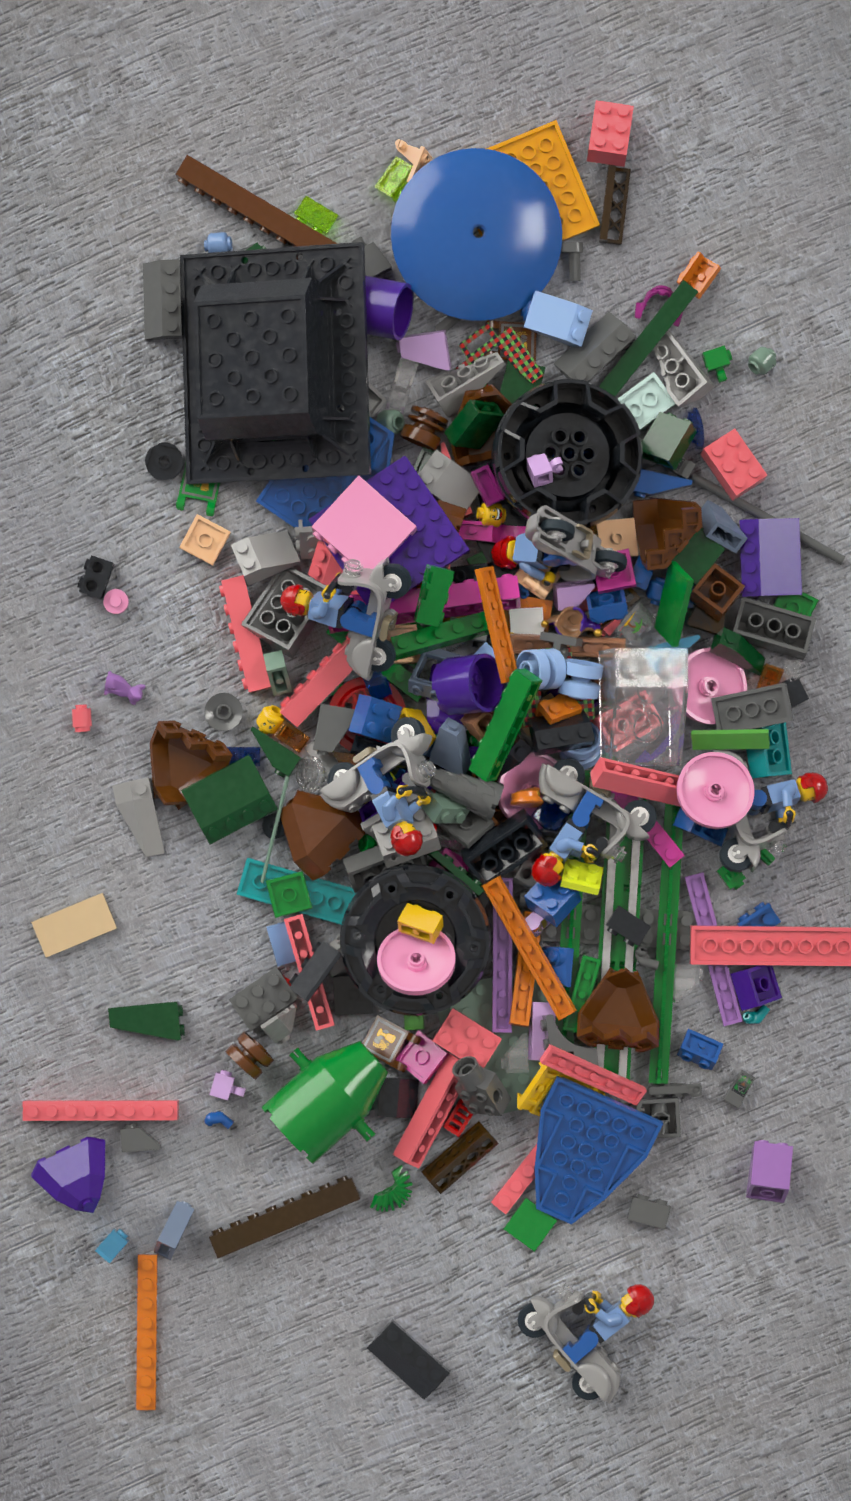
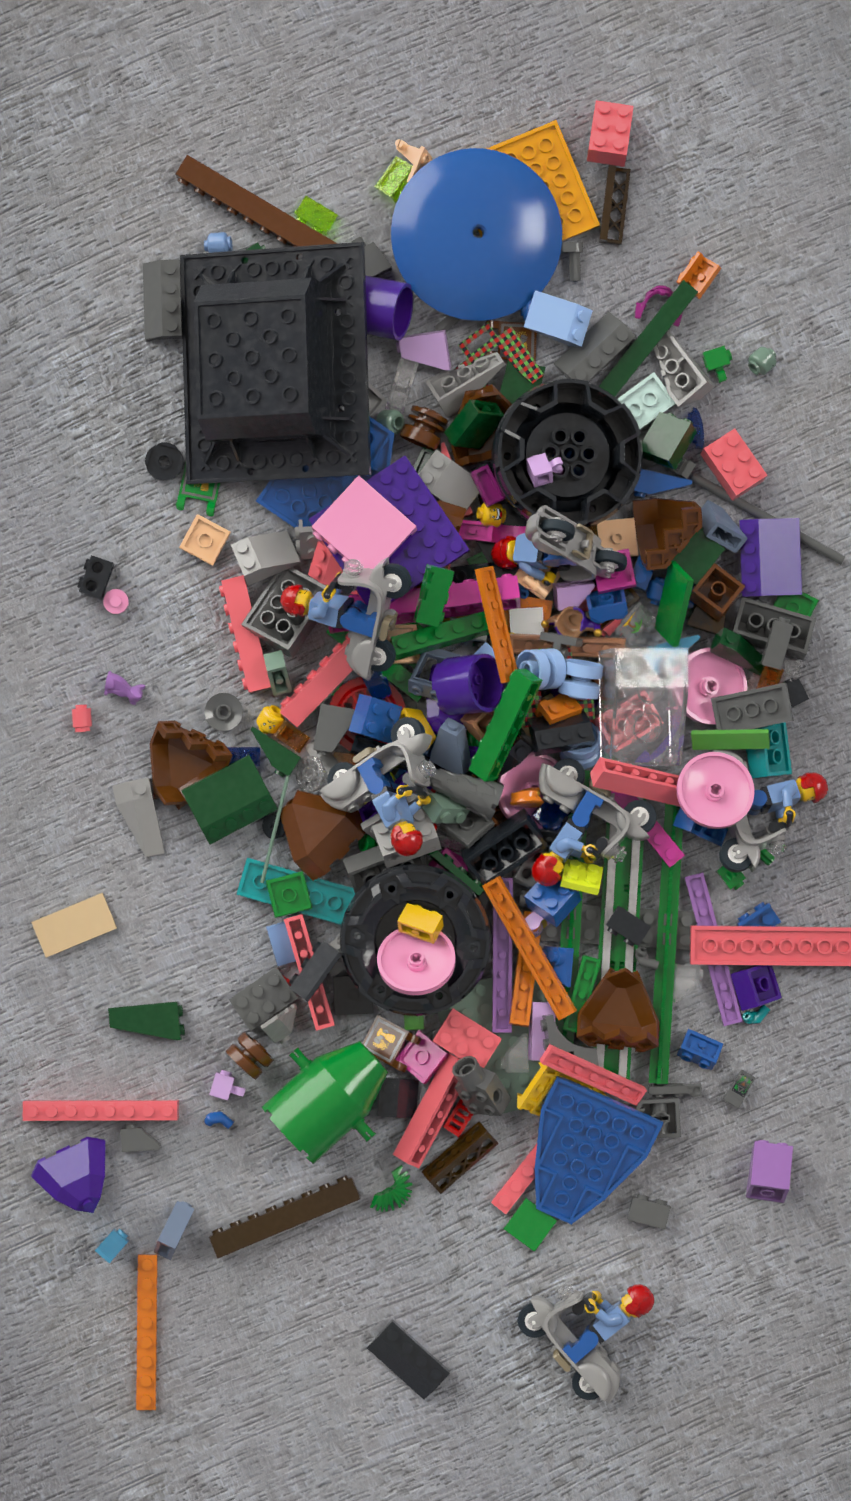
none -> dark grey slope [761,616,794,670]

